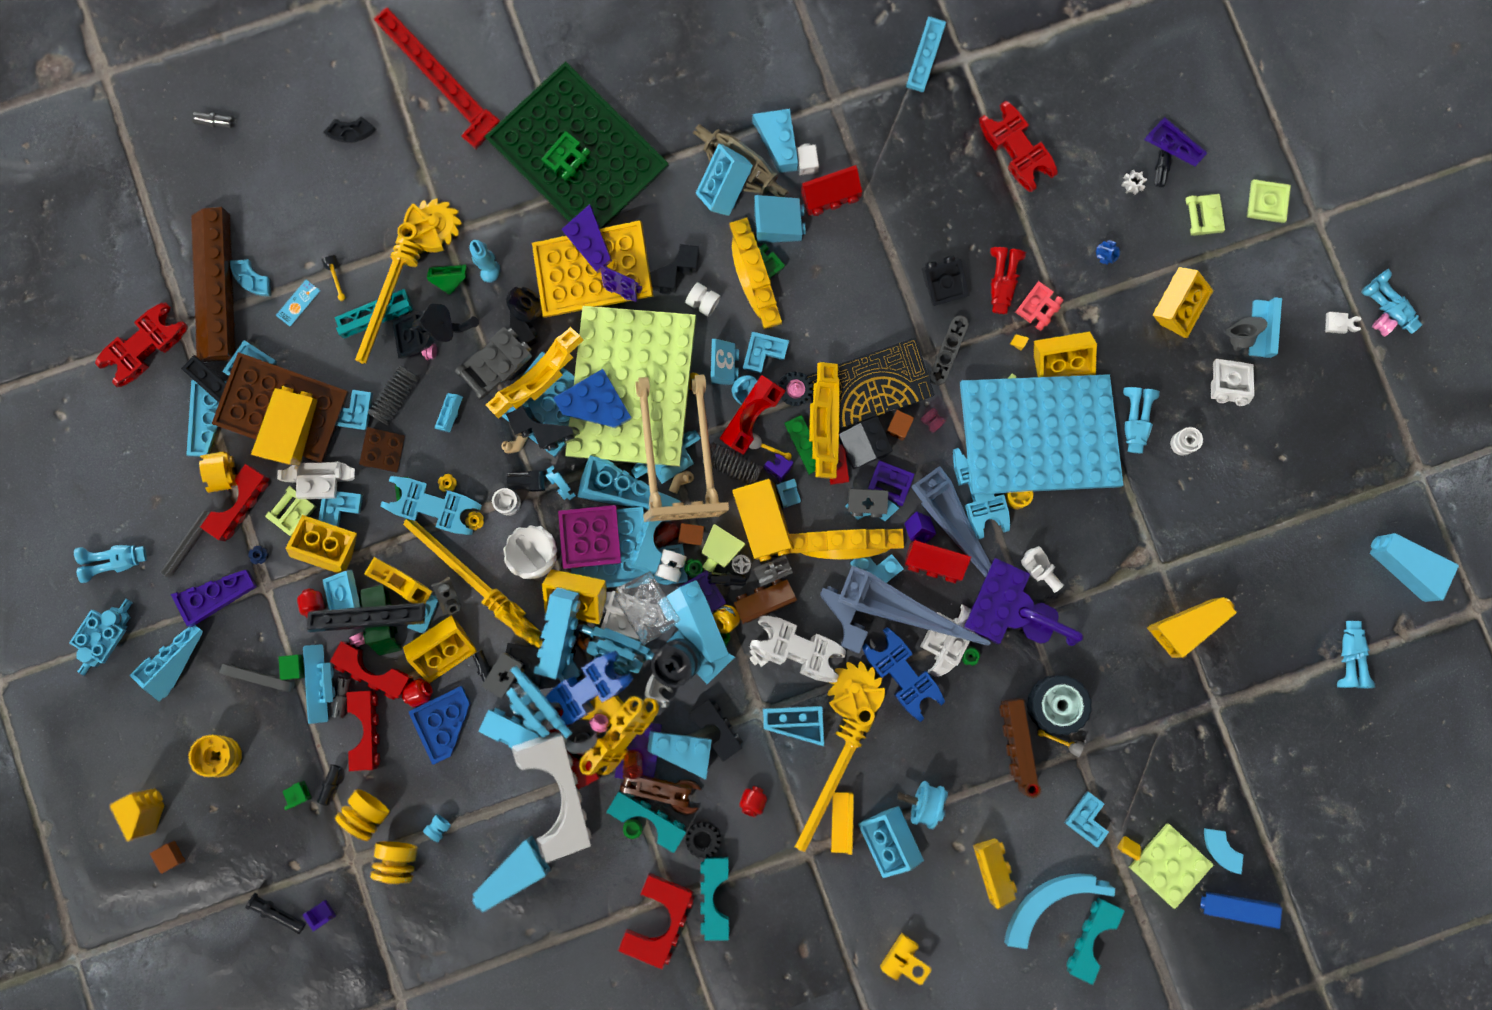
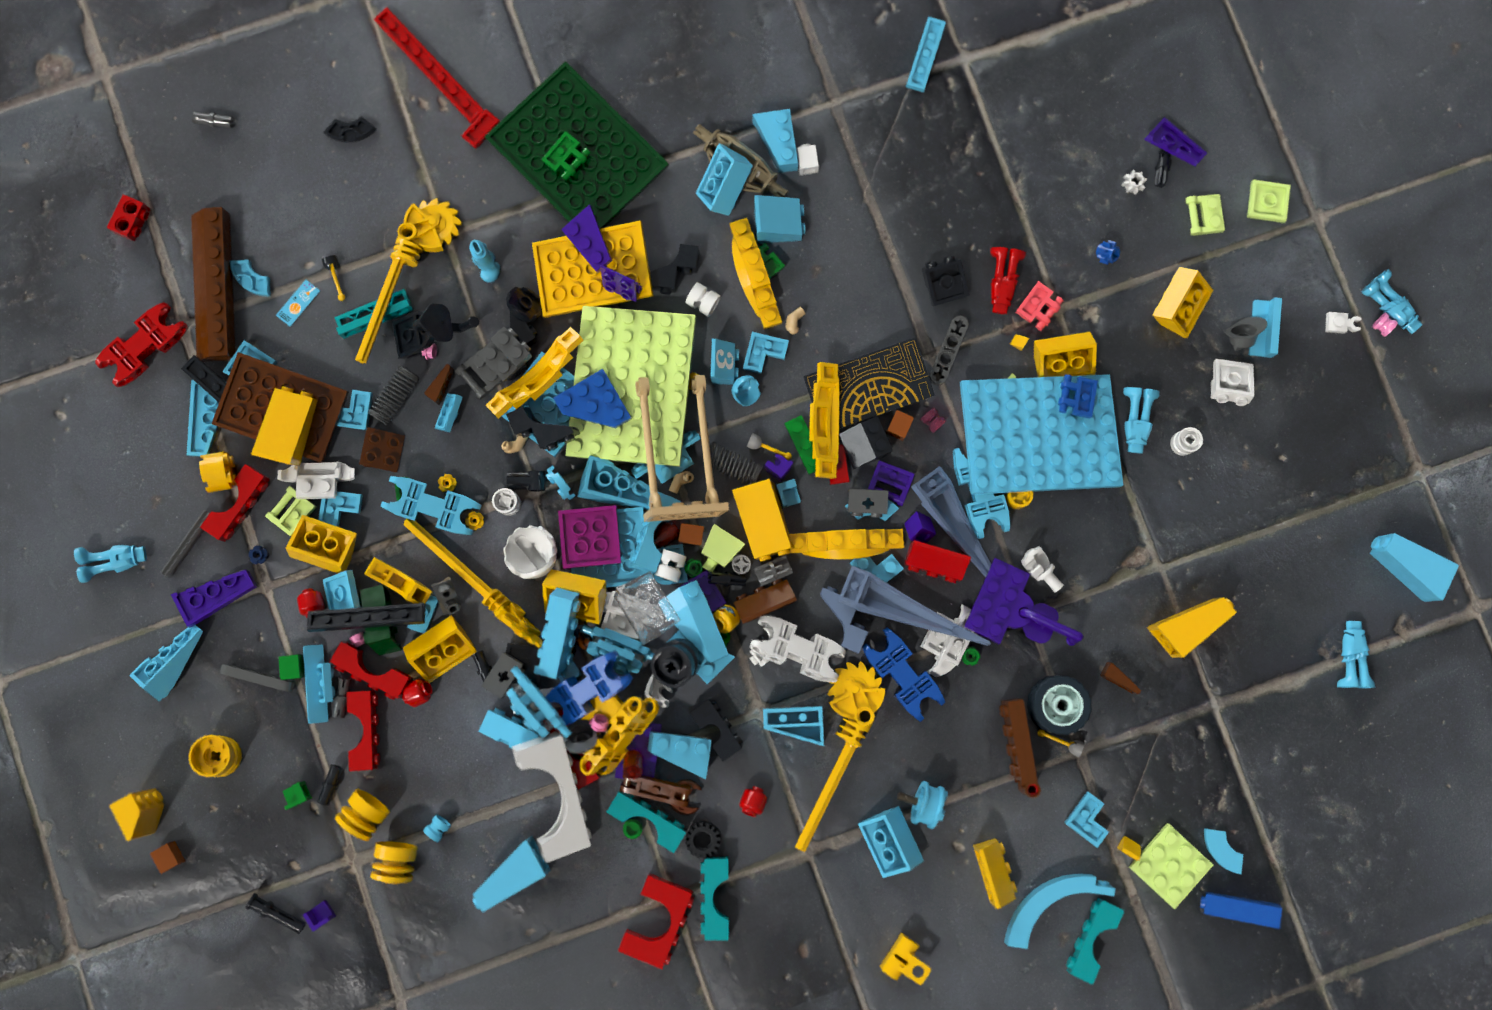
medium azure piece [69,599,133,675] -> none
blue plate [409,686,471,765] -> none
green slope [427,265,467,295] -> none
red arch [720,375,786,455] -> none
black wheel [778,371,813,406] -> none
red slope [801,165,862,216] -> none
yellow panel [831,792,854,855] -> none
red piece [979,101,1058,192] -> none
none -> red brick [106,194,151,242]
none -> reddish brown slope [424,364,454,405]
none -> tan arm [786,307,806,334]
none -> blue plate [1058,375,1098,419]
none -> reddish brown slope [1100,662,1141,694]

